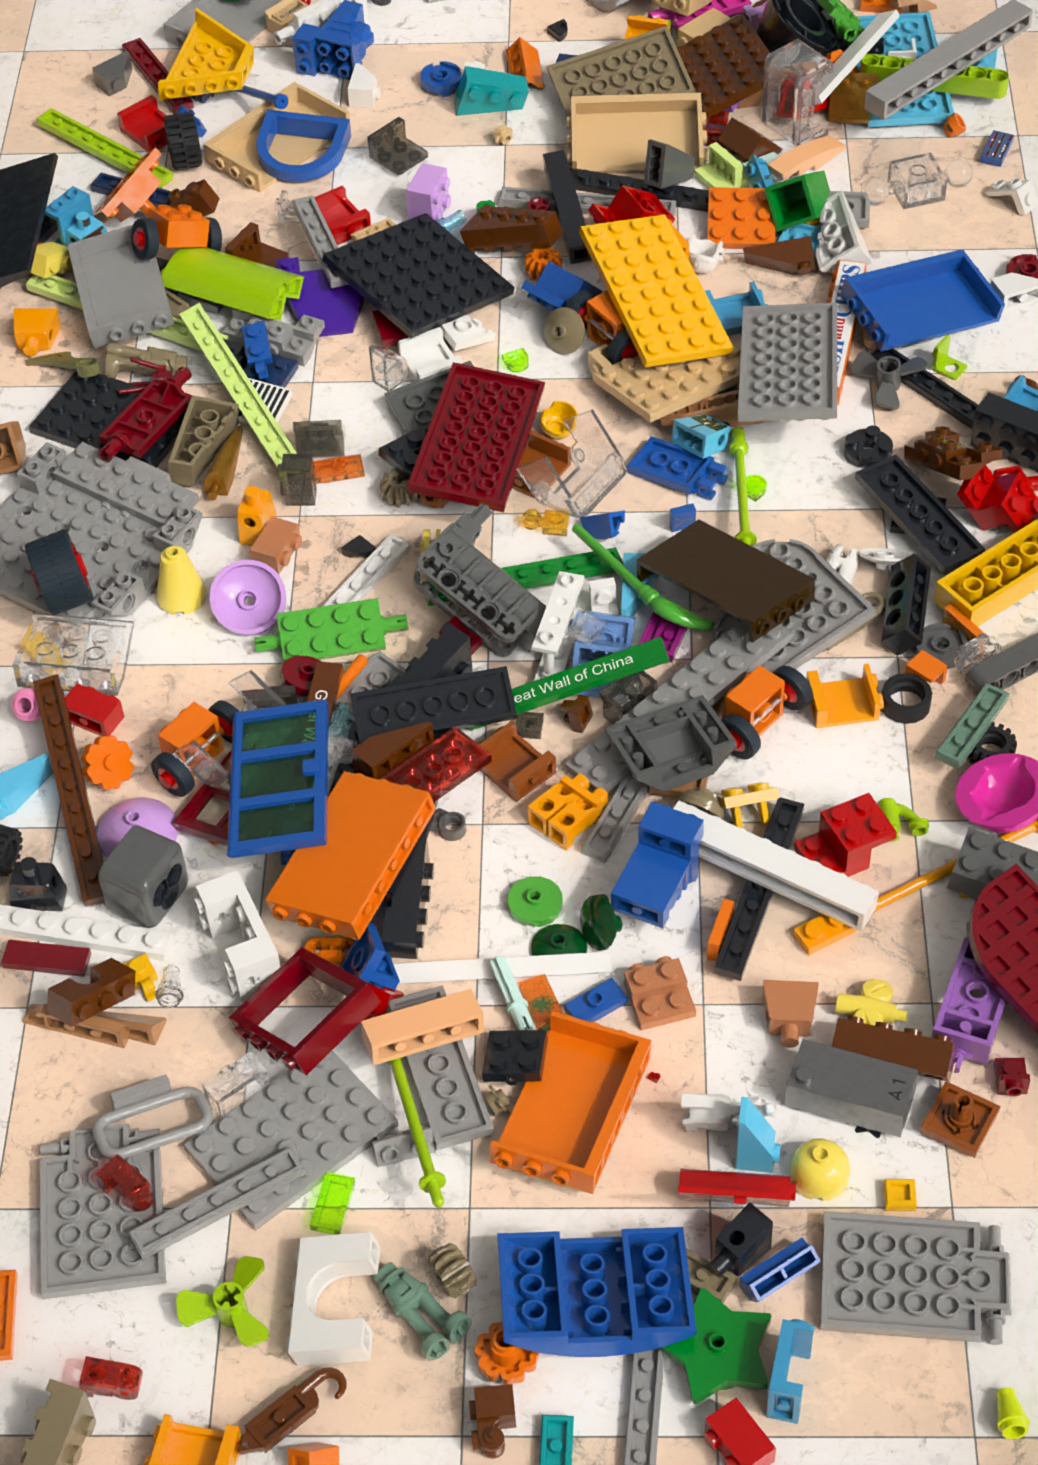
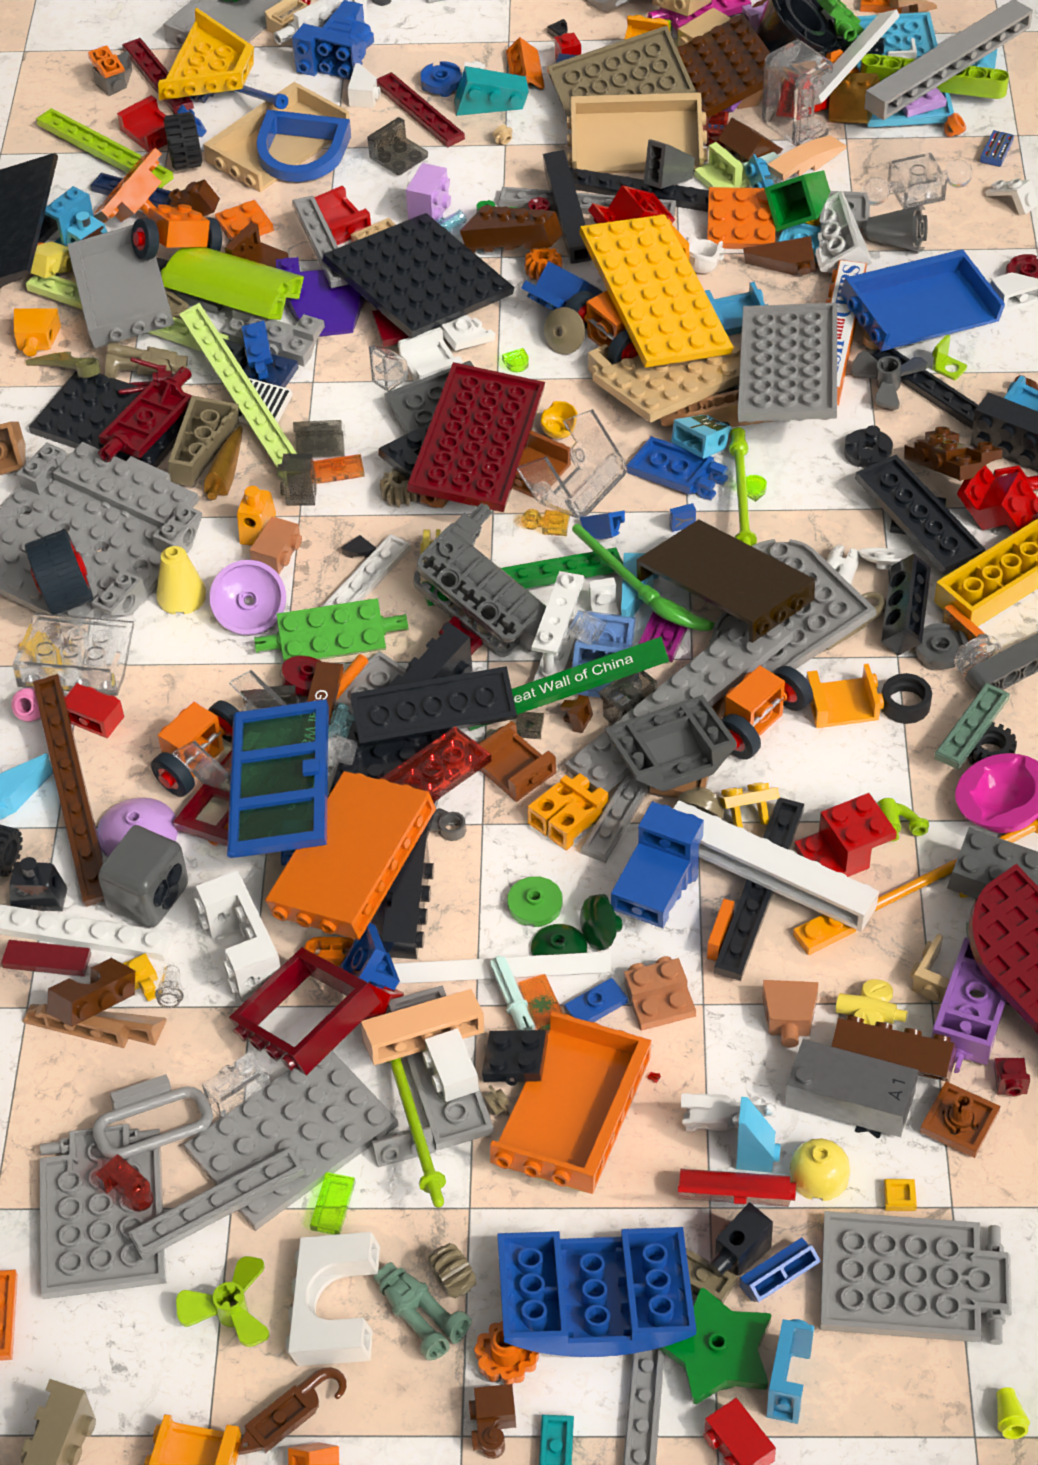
clear red leg [79,1356,143,1400] -> none
orange plant [81,735,134,790] -> none
clear bracket [274,190,300,224] -> none
reddish brown slope [351,721,434,779] -> none
orange panel [905,650,948,684] -> none
none -> orange slope [88,45,125,78]
none -> orange plate [215,199,274,241]
none -> dark red tile [376,72,465,148]
none -> white brick [422,1028,479,1102]
none -> red brick [554,32,582,61]
none -> dark grey cone [863,206,928,252]
none -> lavender plate [901,87,947,118]
none -> tan bracket [910,934,950,1003]

